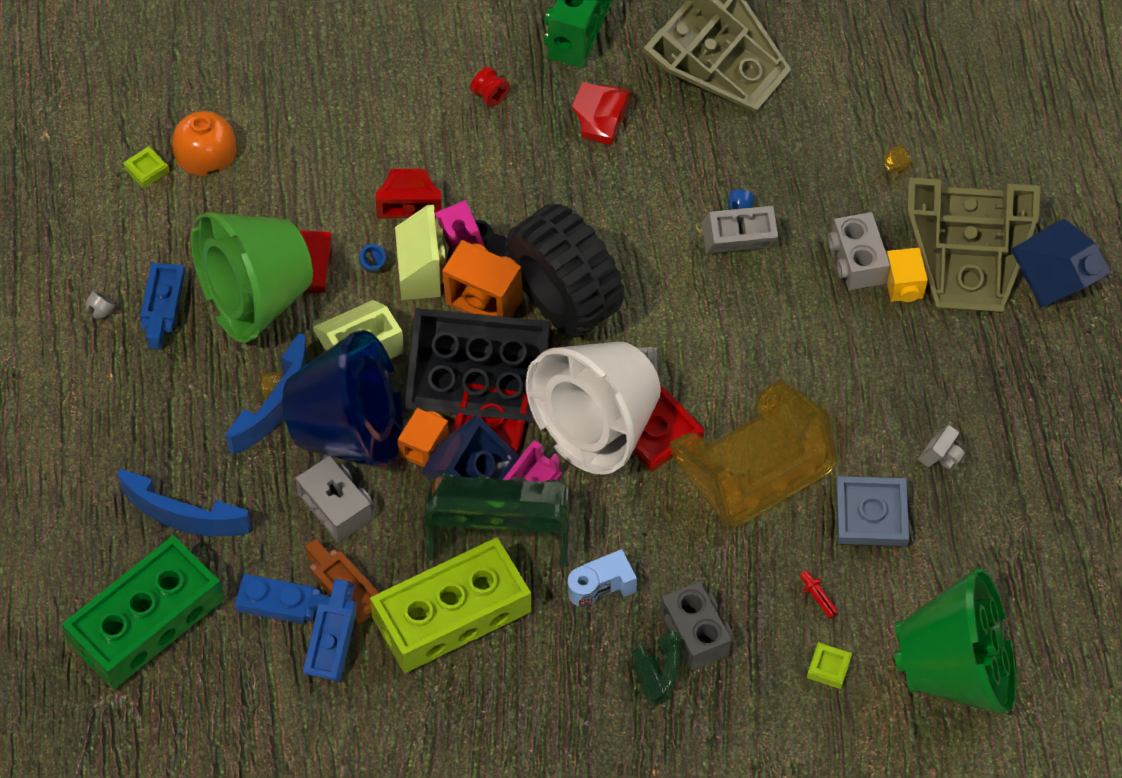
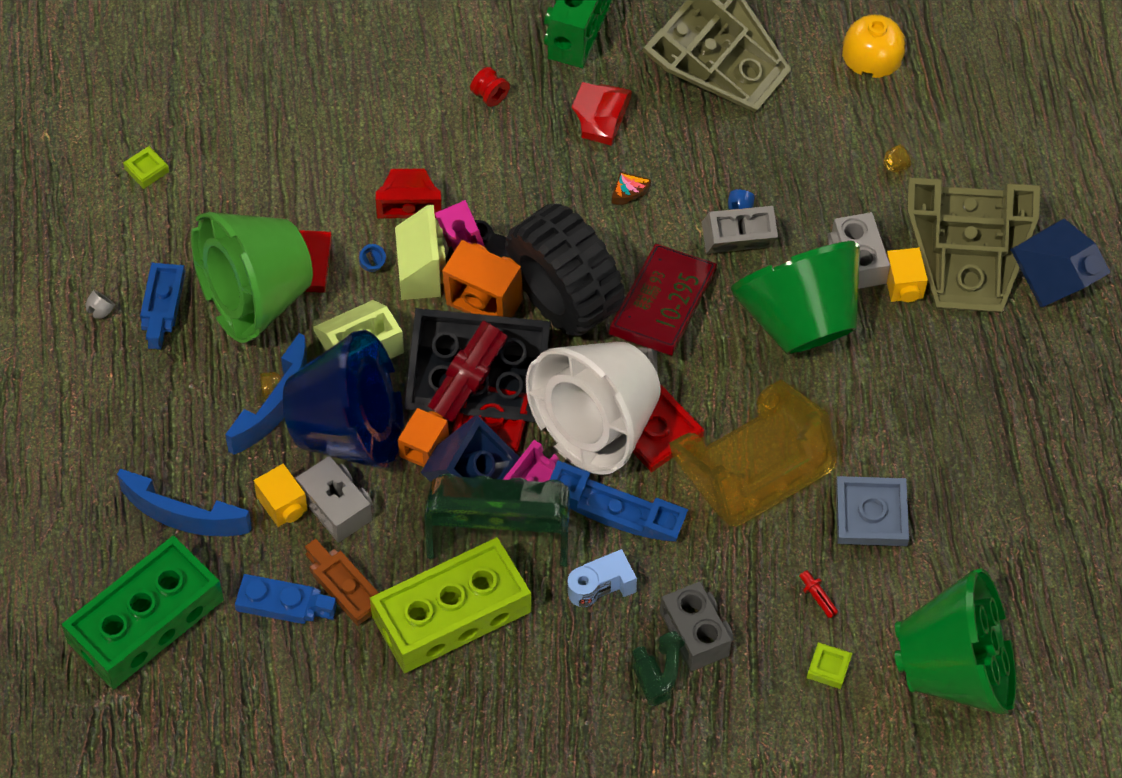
orange cylinder [172,110,237,176] -> none
blue hinge [303,579,357,682] -> none
light grey tile [918,424,965,469] -> none
none -> yellow brick [253,463,308,527]
none -> dark red piece [427,320,508,423]
none -> blue slope [545,460,688,541]
none -> dark red tile [609,243,717,356]
none -> tile [611,172,651,205]
none -> green cone [731,241,860,354]
none -> yellow cylinder [842,14,905,78]

